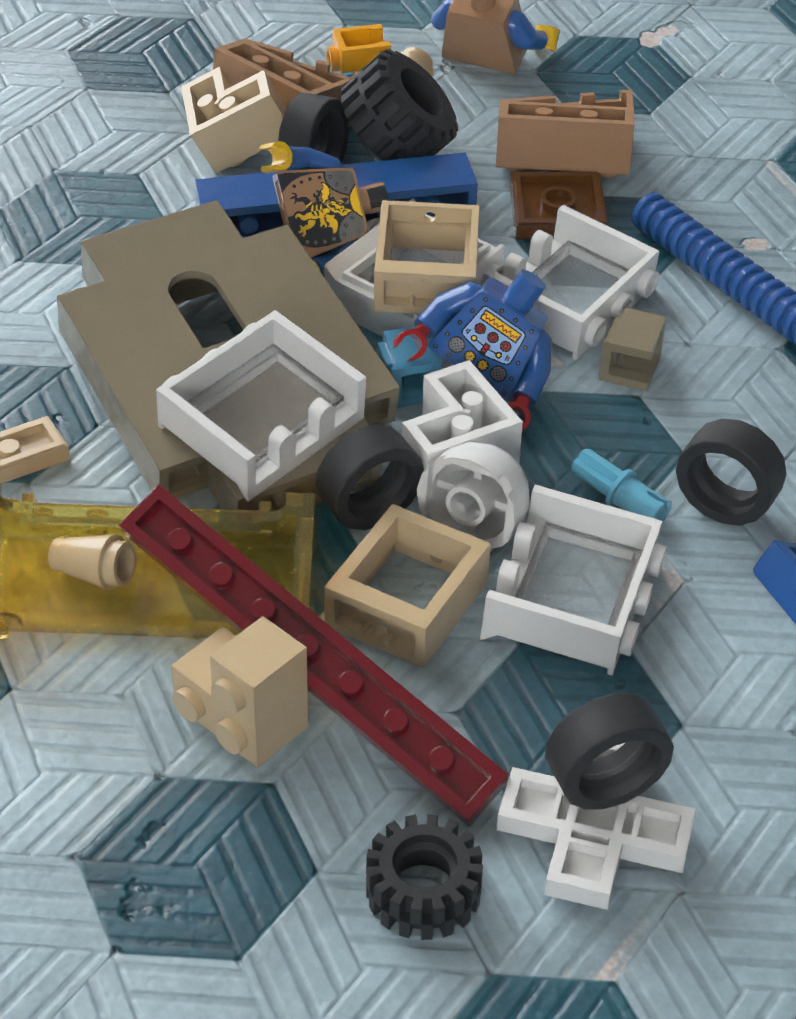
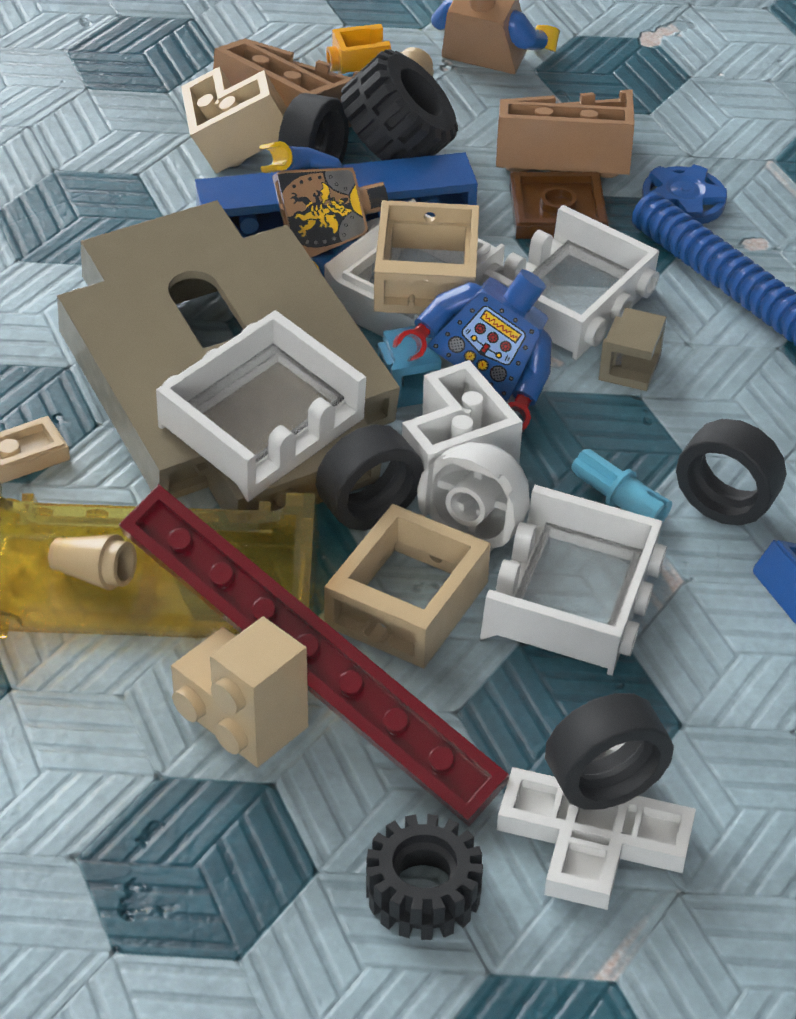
none -> blue wheel [642,164,727,224]

